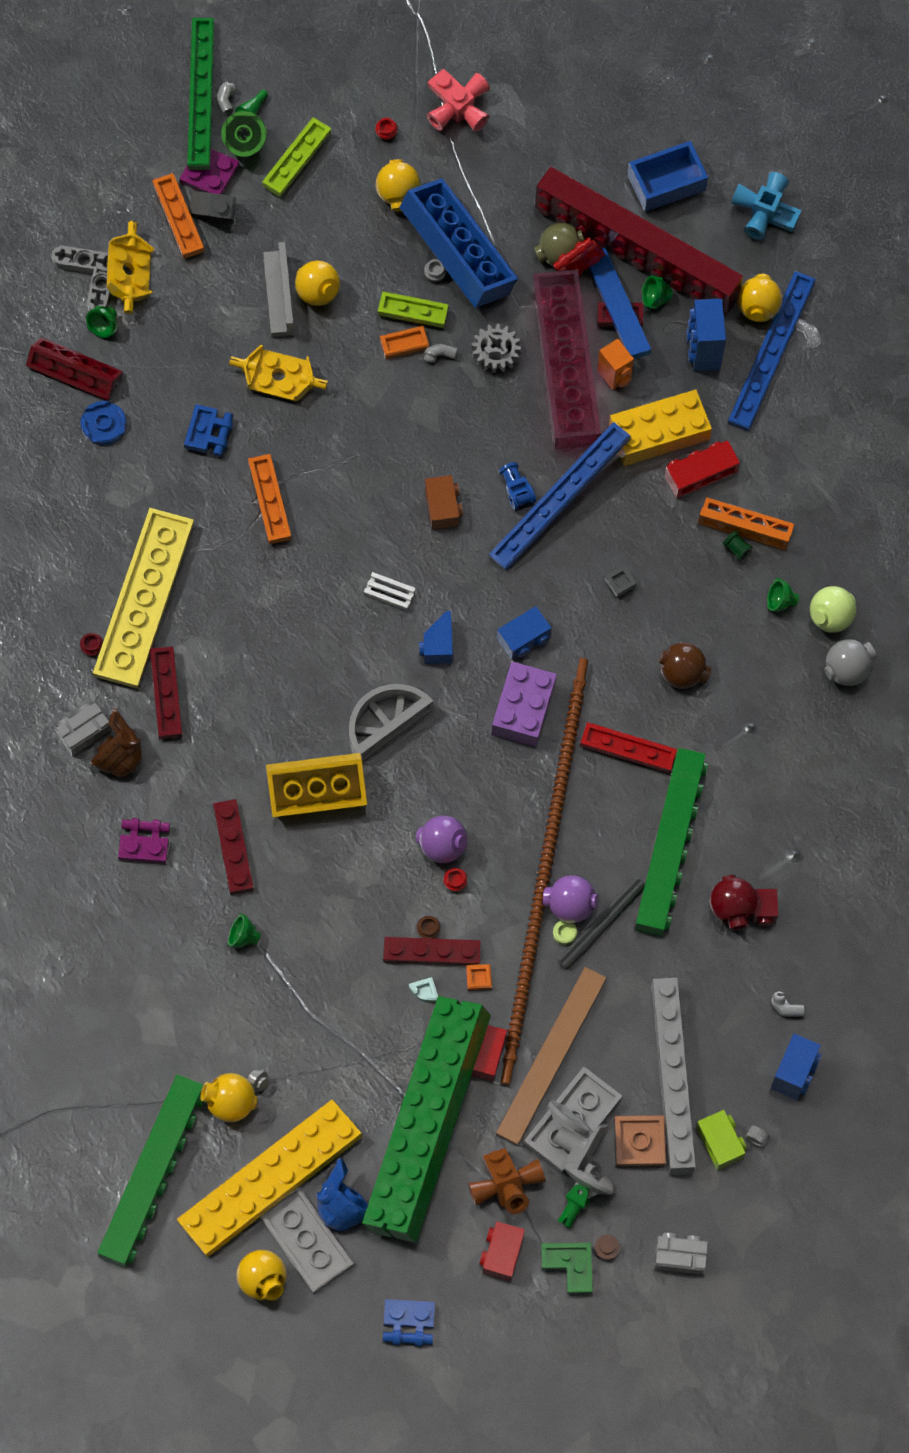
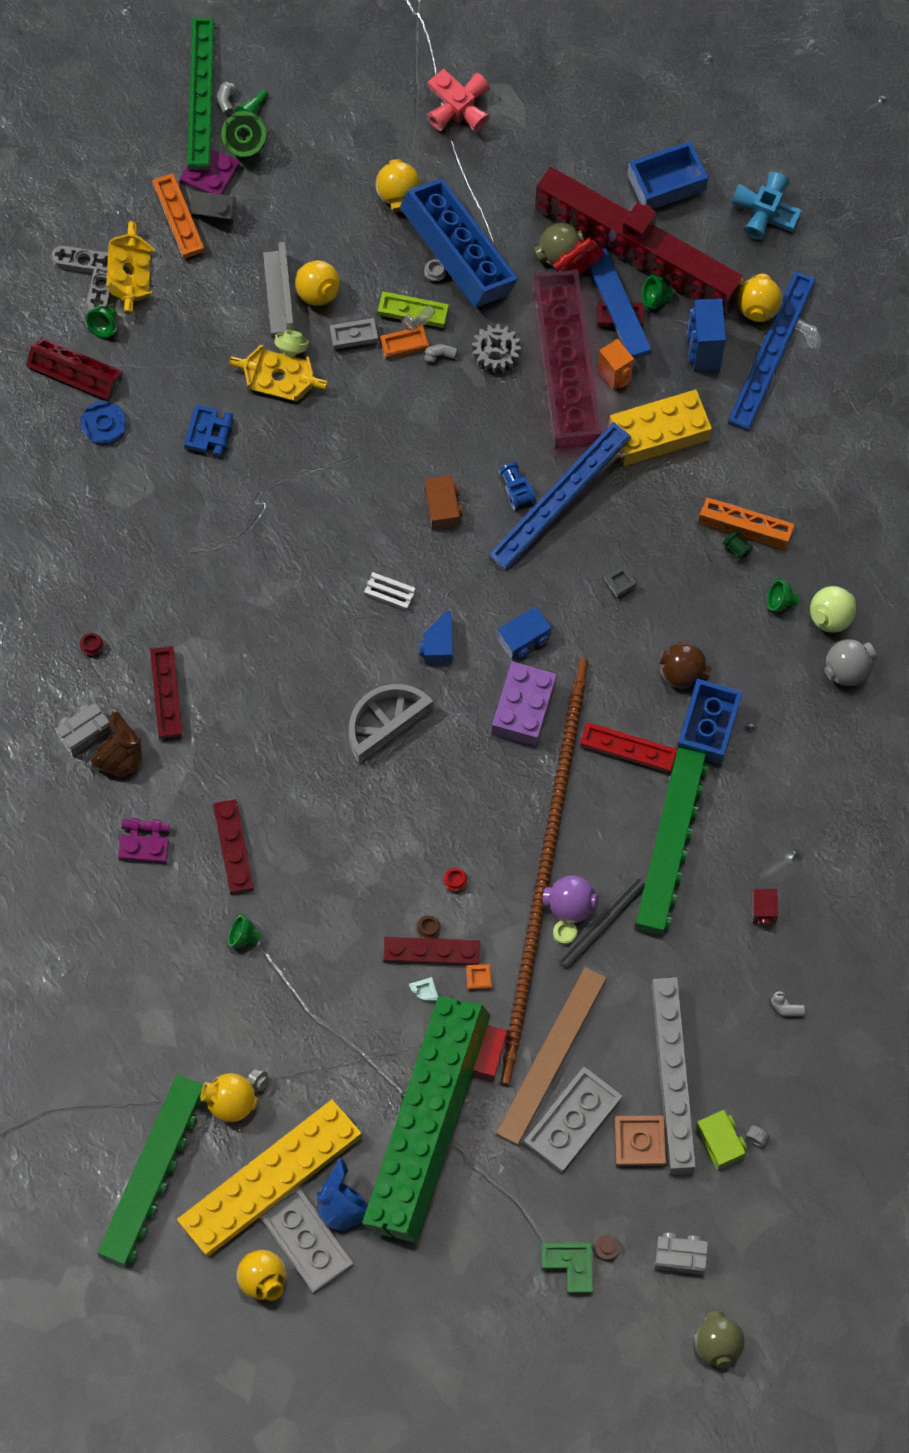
light yellow plate [93,508,194,689] -> none
orange plate [248,454,291,544] -> none
lime plate [262,117,331,197] -> none
yellow brick [266,753,367,817] -> none
red plate [375,118,397,140] -> none
blue plate [383,1299,435,1346] -> none
medium lavender brick [416,815,467,863] -> none
dark orange brick [468,1148,546,1214] -> none
red brick [479,1221,525,1281] -> none
light grey piece [548,1100,617,1228] -> none
red brick [665,440,740,498] -> none
dark red brick [710,875,758,930] -> none
blue brick [770,1033,822,1100] -> none
none -> yellowish green plate [274,330,308,357]
none -> light grey plate [329,318,378,349]
none -> clear arm [402,305,435,331]
none -> dark red brick [622,202,657,243]
none -> blue brick [677,679,742,765]
none -> olive brick [695,1311,745,1369]

